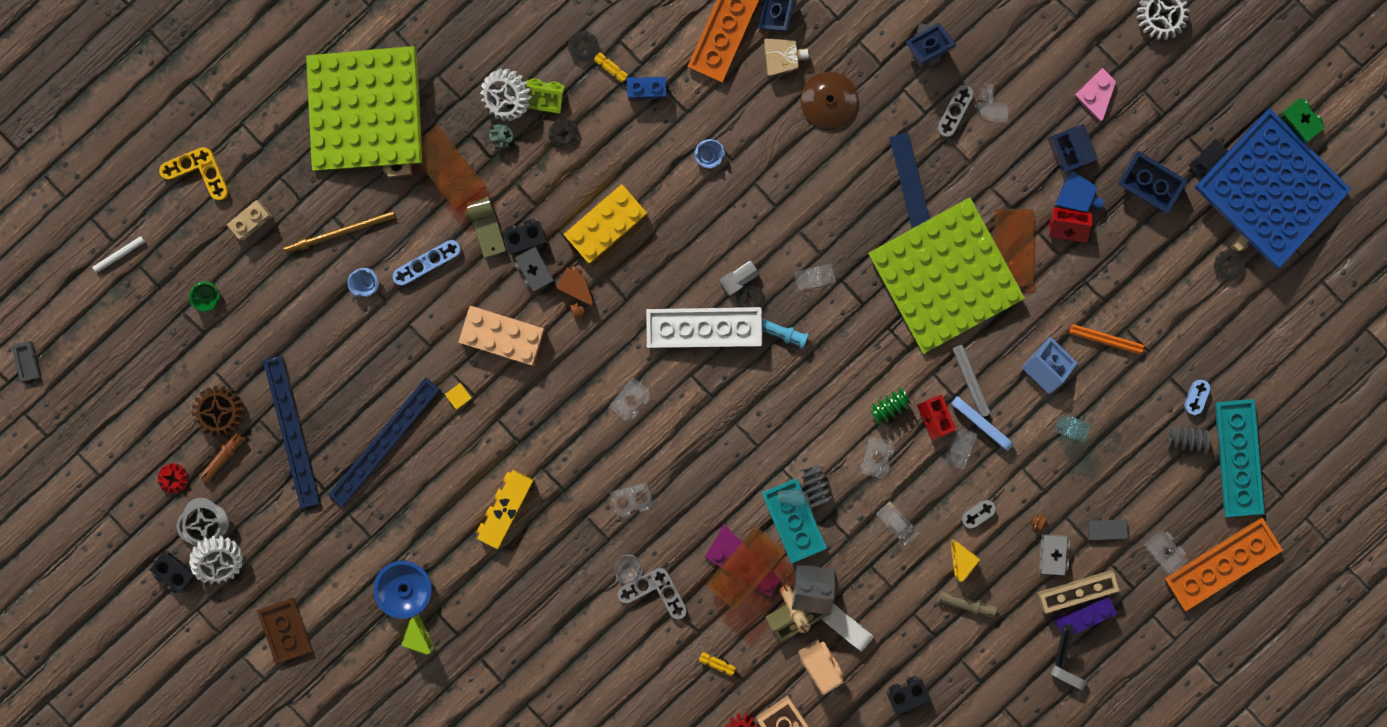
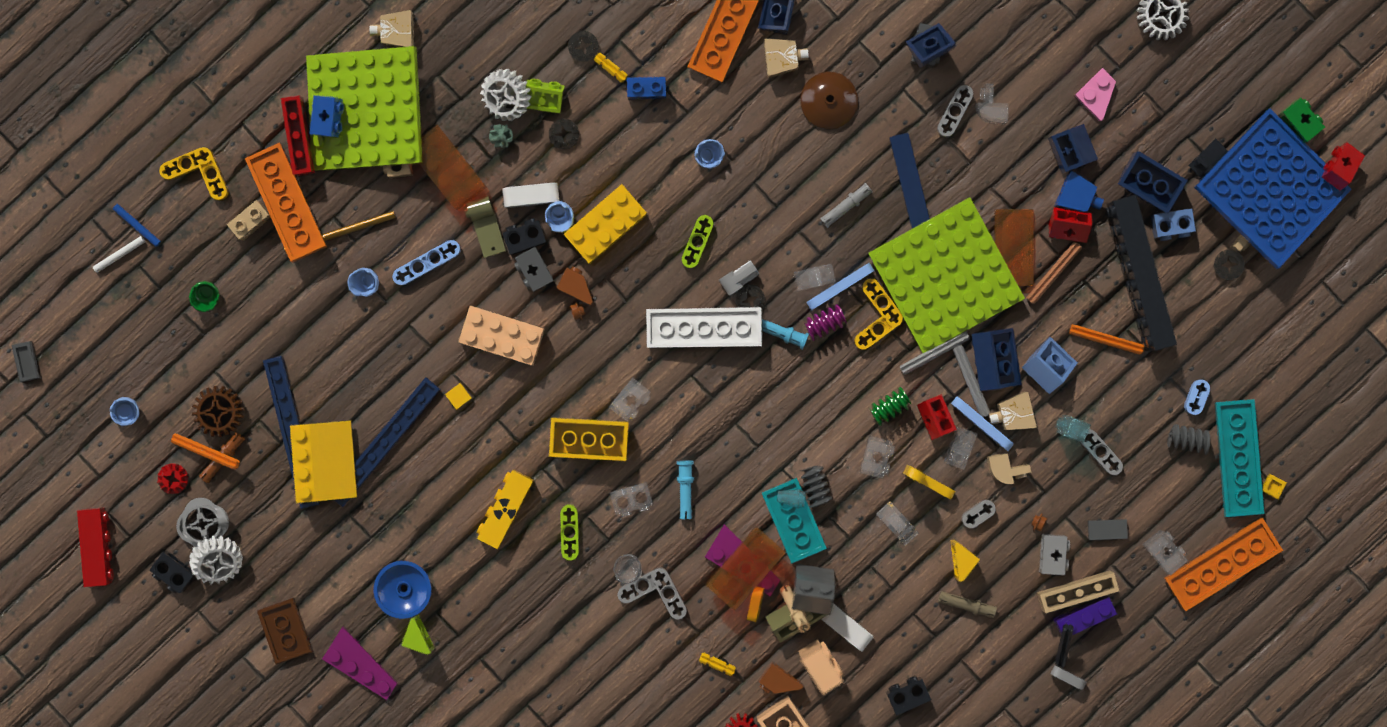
none -> red brick [77,507,114,587]
none -> light blue hair [110,397,140,426]
none -> blue bar [113,204,161,247]
none -> orange axle [171,433,240,470]
none -> orange plate [245,142,327,263]
none -> red brick [281,95,315,177]
none -> yellow slope [290,421,357,503]
none -> blue brick [310,95,344,138]
none -> magenta wing [322,626,398,700]
none -> tan torso [369,10,414,47]
none -> white beam [502,183,559,208]
none -> light blue hair [545,201,574,233]
none -> yellow brick [549,417,629,461]
none -> lime beam [560,504,579,560]
none -> medium azure pin [677,461,694,519]
none -> lime beam [682,215,713,268]
none -> yellow beam [747,586,764,622]
none -> dark orange slope [759,662,804,694]
none -> magenta piece [804,304,847,341]
none -> light blue beam [806,262,875,310]
none -> light grey pin [820,183,873,228]
none -> yellow beam [854,279,903,349]
none -> light grey axle [900,331,970,375]
none -> yellow beam [903,465,956,500]
none -> dark blue slope [972,328,1022,391]
none -> tan brick [987,453,1031,484]
none -> tan torso [989,392,1037,430]
none -> nougat axle [1026,242,1082,304]
none -> light grey beam [1079,429,1123,475]
none -> black brick [1105,195,1177,351]
none -> medium blue brick [1150,208,1196,241]
none -> yellow tile [1262,474,1287,500]
none -> red brick [1322,142,1365,191]

